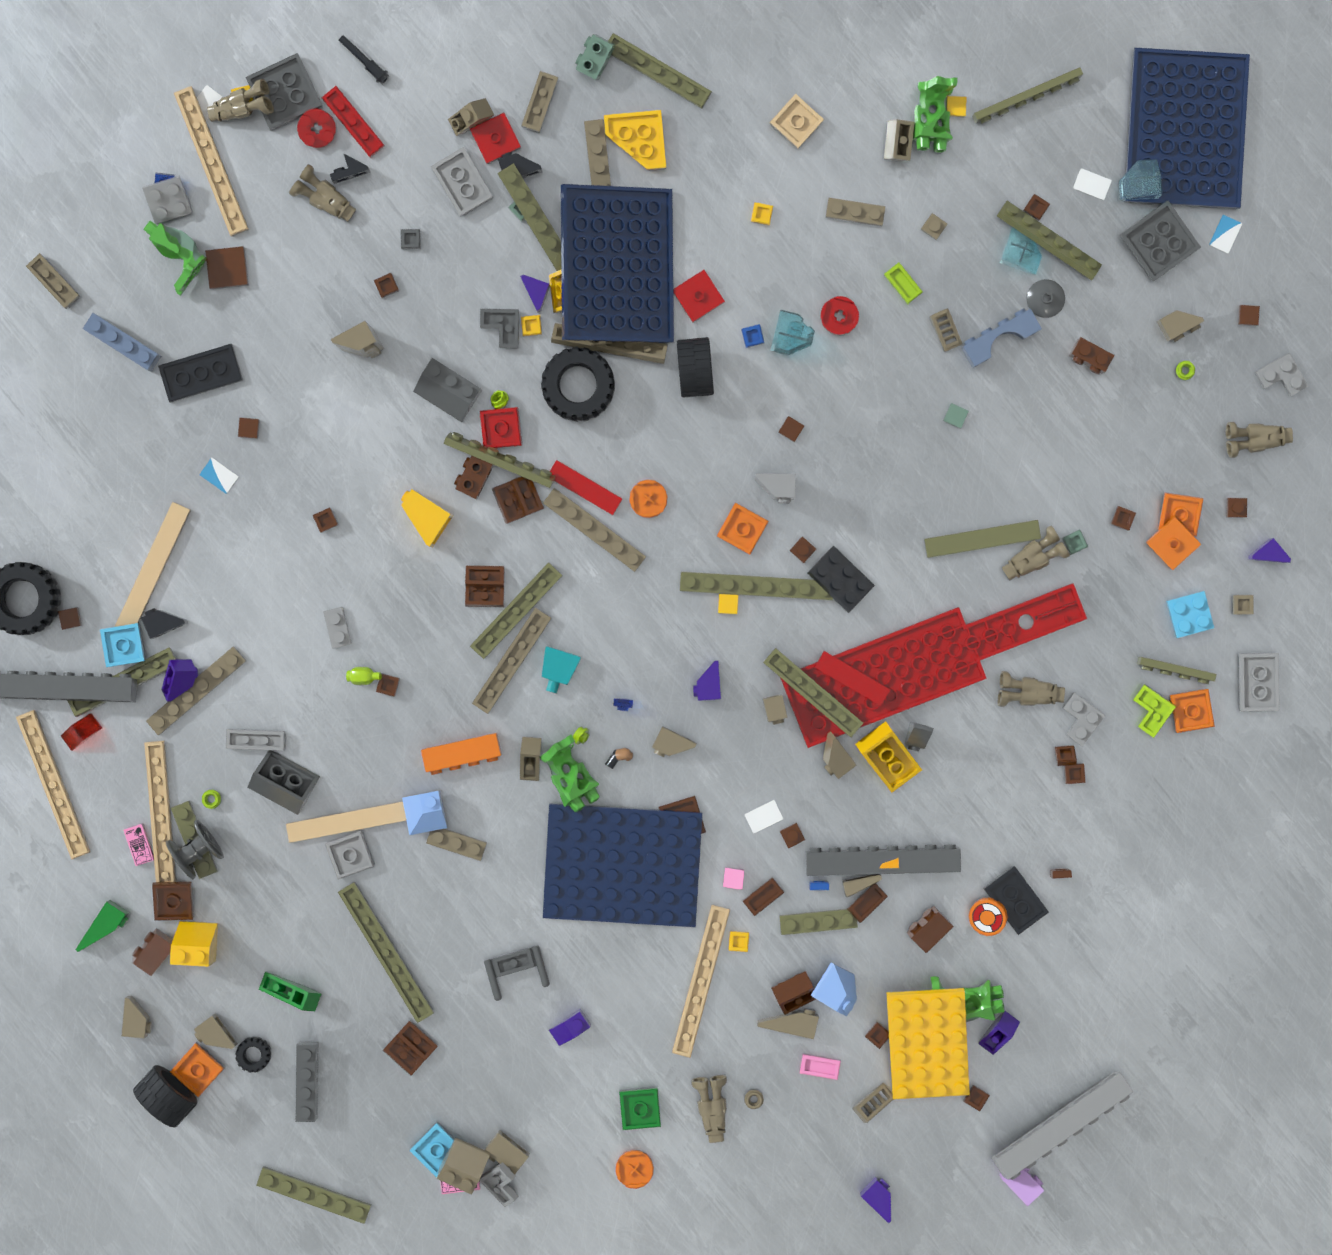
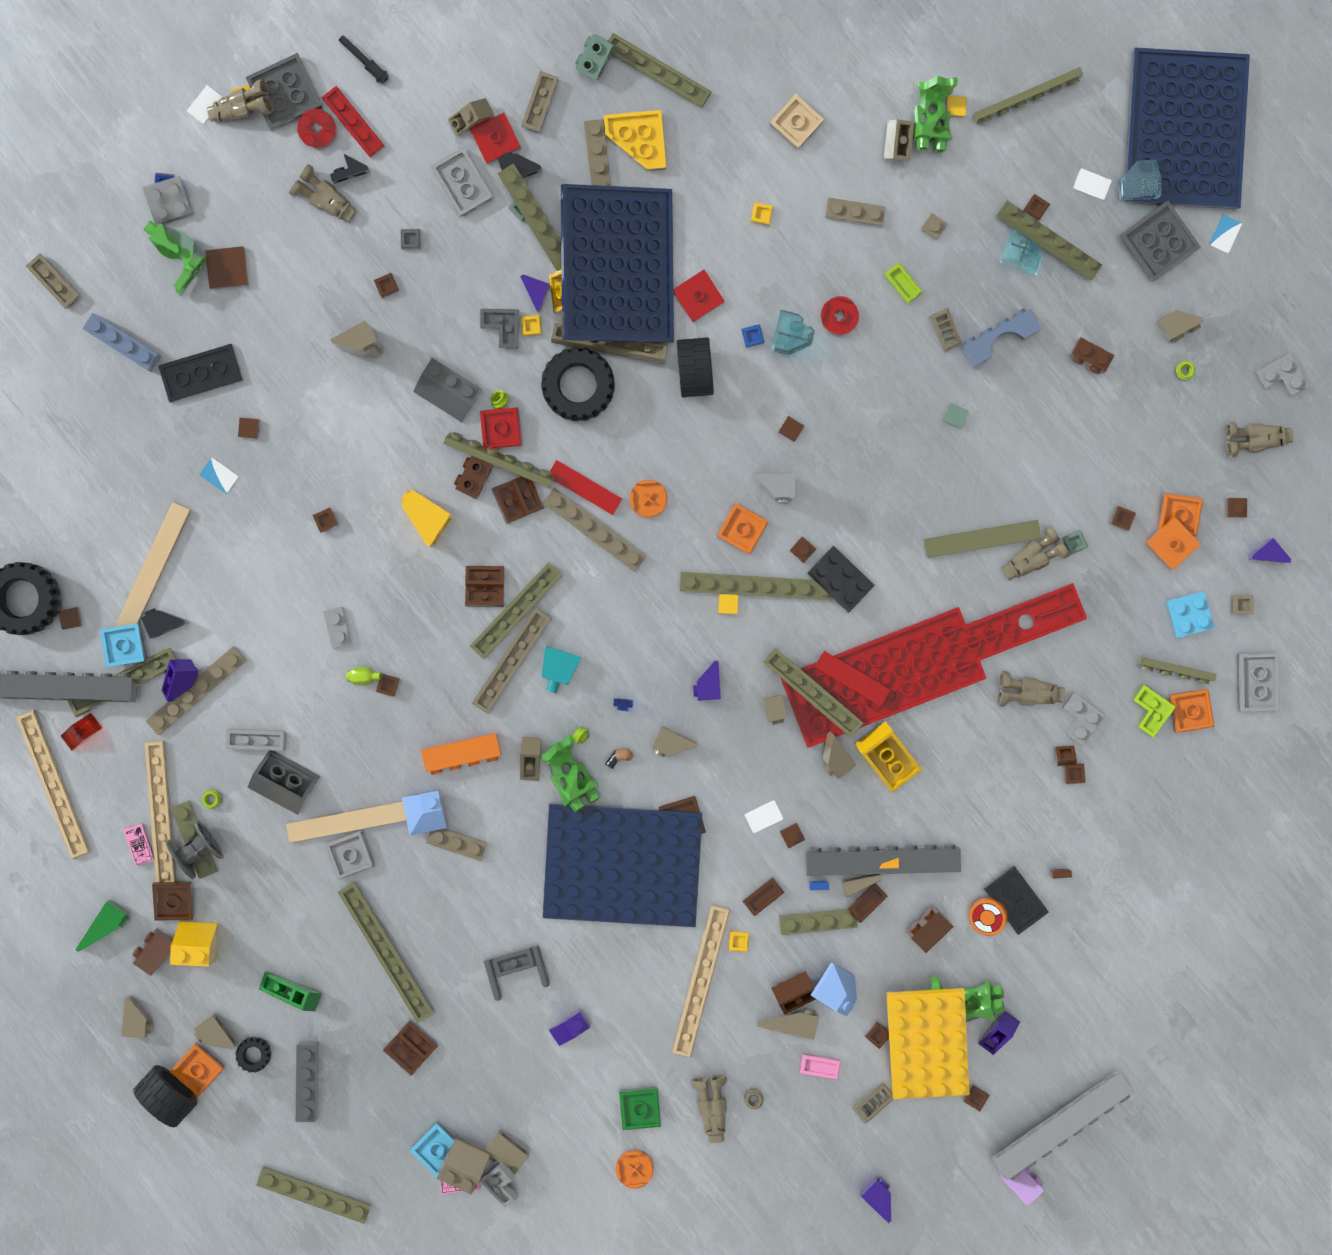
tan tile [174,86,249,236] -> none
bright pink slope [723,868,744,890] -> none
dark grey slope [904,722,934,752] -> none
dark grey dish [1027,279,1065,318] -> none
reddish brown tile [1238,305,1260,326] -> none

